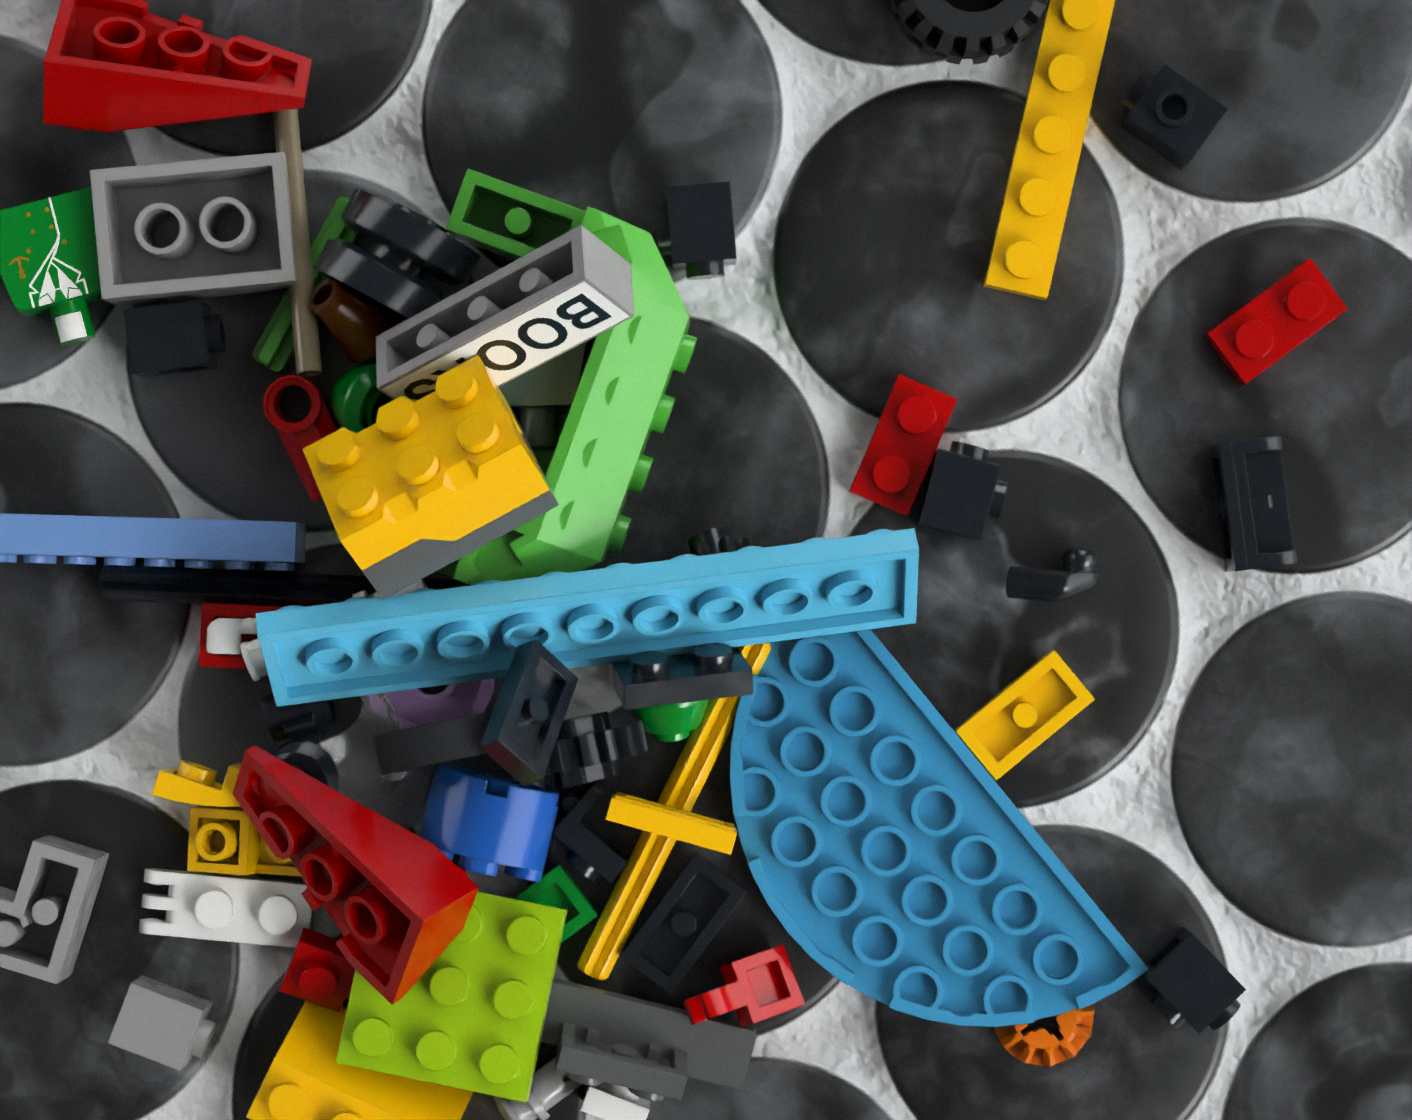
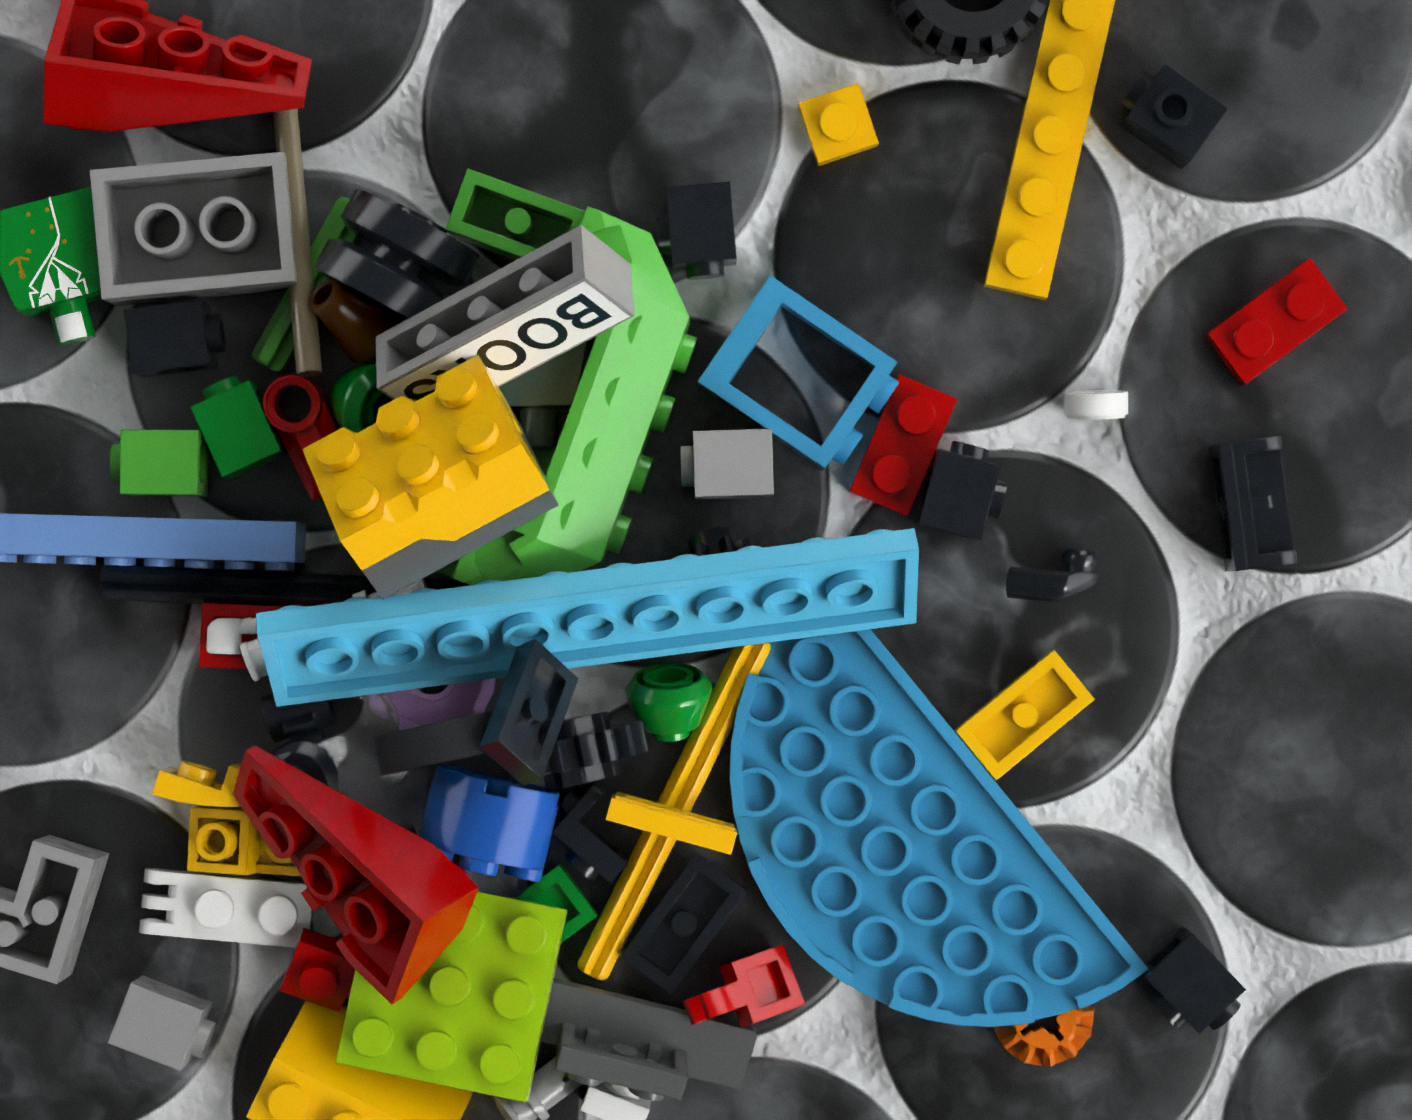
black plate [612,643,753,710] -> none
none -> bright green brick [110,429,208,497]
none -> green brick [190,376,288,479]
none -> light grey brick [681,429,774,500]
none -> dark azure window [697,275,899,471]
none -> yellow plate [798,83,879,166]
none -> white tile [1064,390,1128,420]

